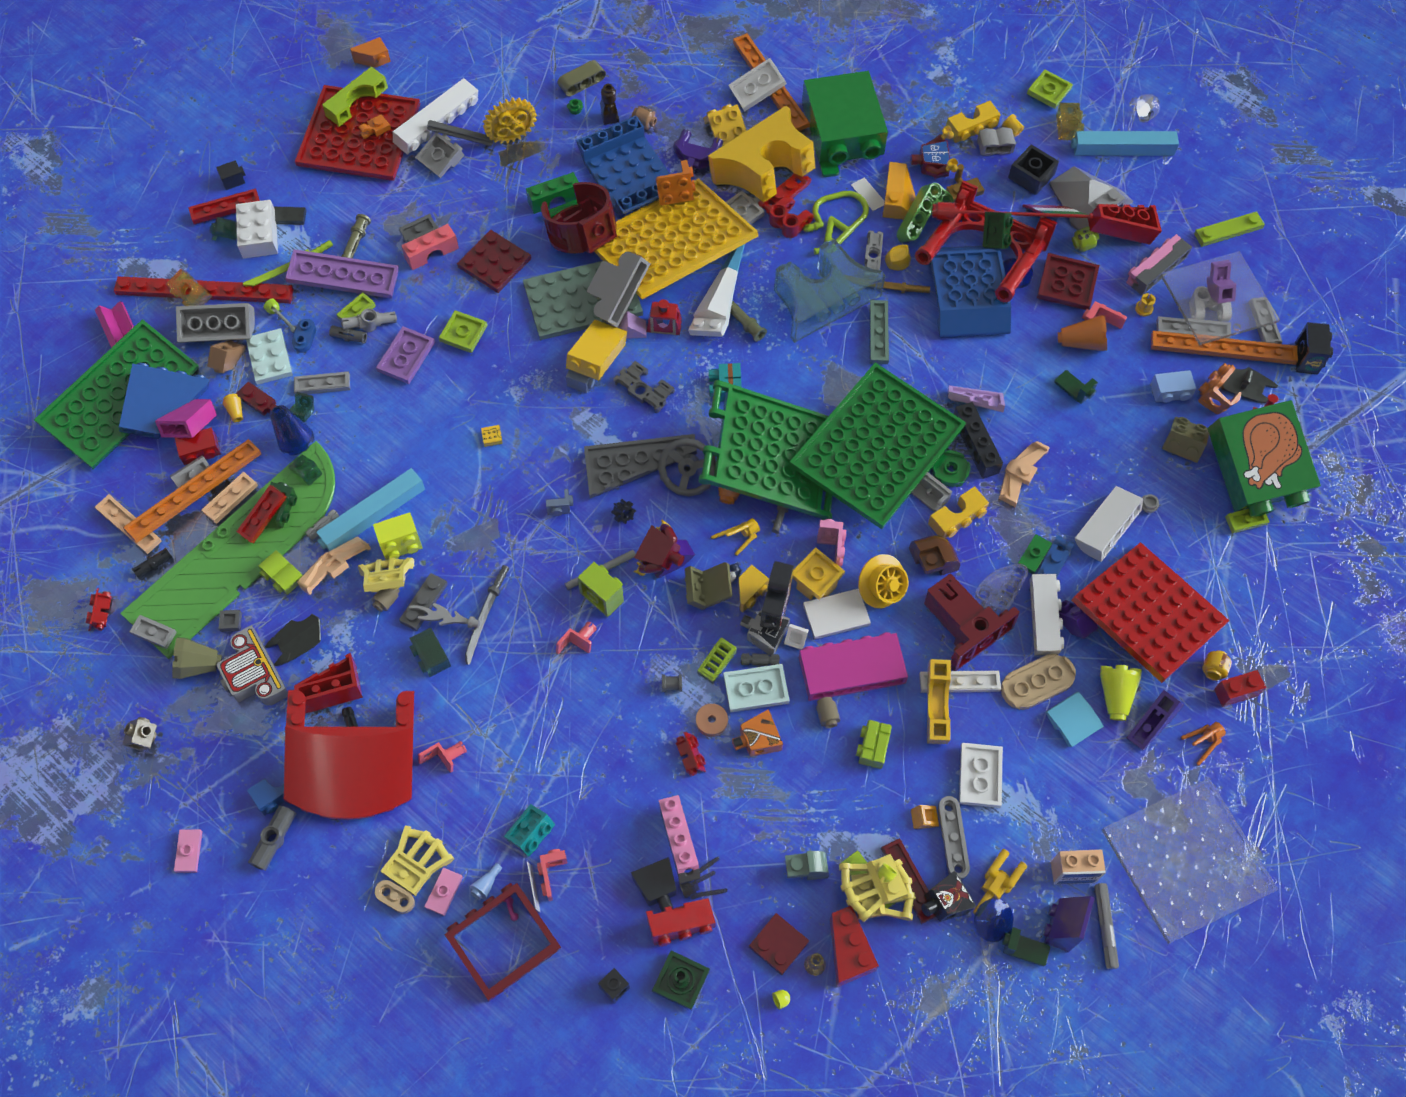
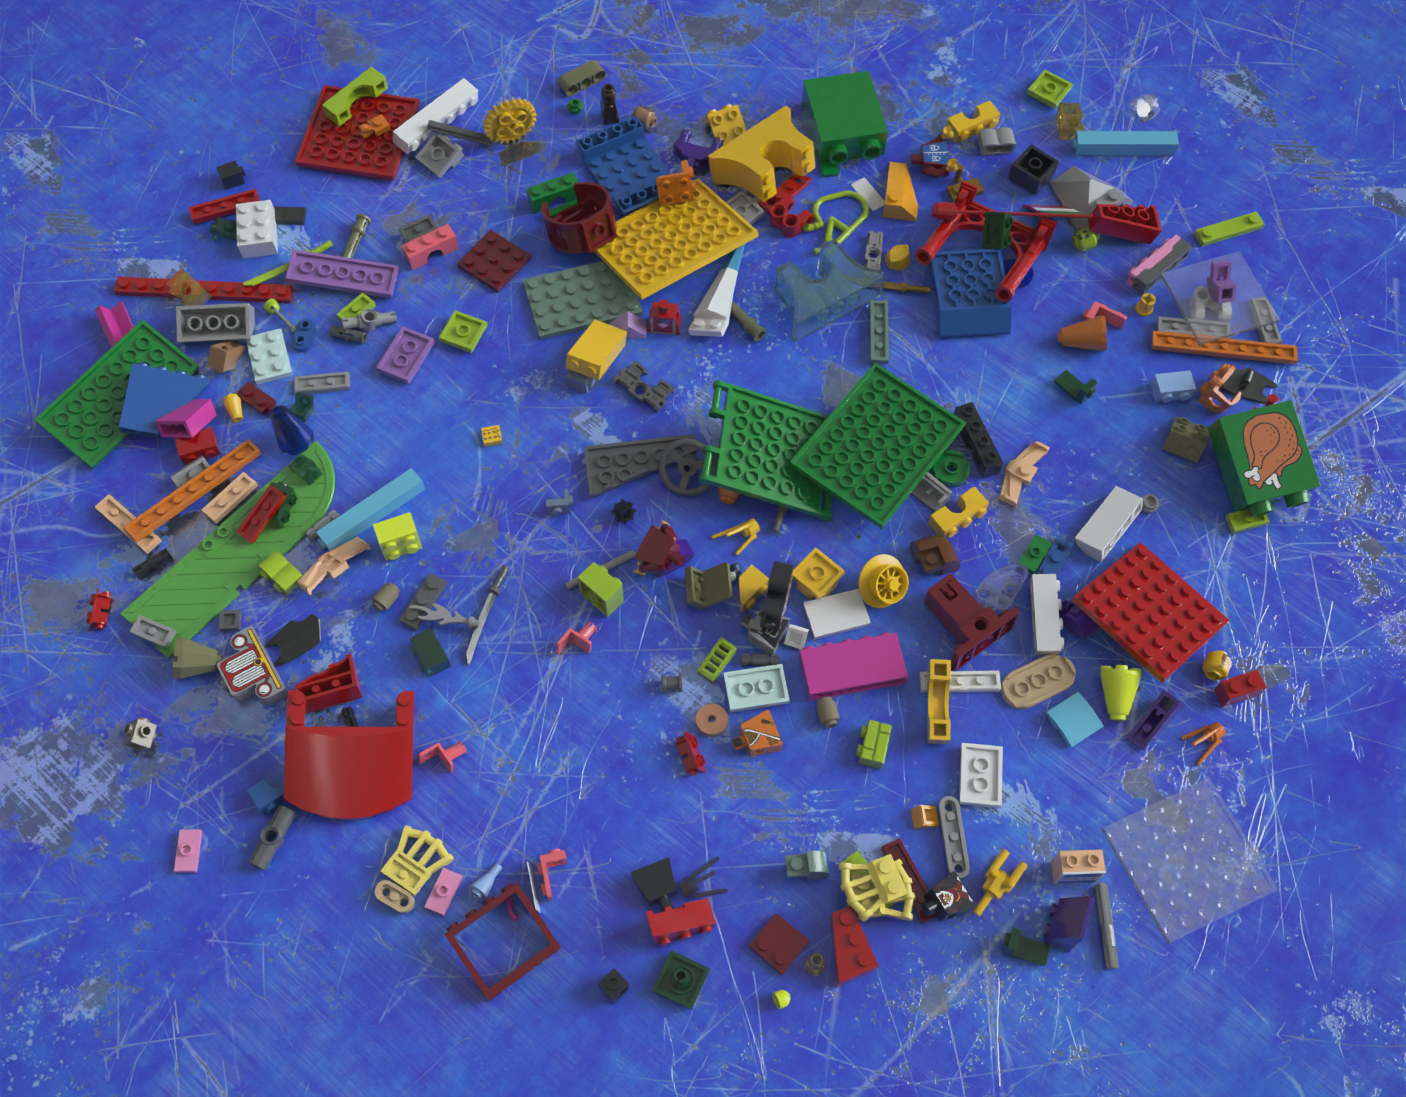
orange slope [350,37,391,68] -> none
light yellow plate [358,557,414,592] -> none
teal bracket [504,804,555,856] -> none
light grey brick [587,252,651,328] -> none
bright pink piece [659,795,700,883] -> none
teal hips [709,363,742,402] -> none
white plate [729,58,787,111] -> none
orange plate [733,33,810,131] -> none
bright pink bracket [817,519,846,567] -> none
neon yellow hinge [878,863,897,882] -> none
bright green beam [897,183,954,243] -> none
lavender wing [947,385,1005,413] -> none
clear blue dish [974,899,1014,942] -> none
yellow bush [1002,114,1024,137] -> none
dark red plate [1037,253,1100,310] -> none
black brick [1295,322,1333,375] -> none

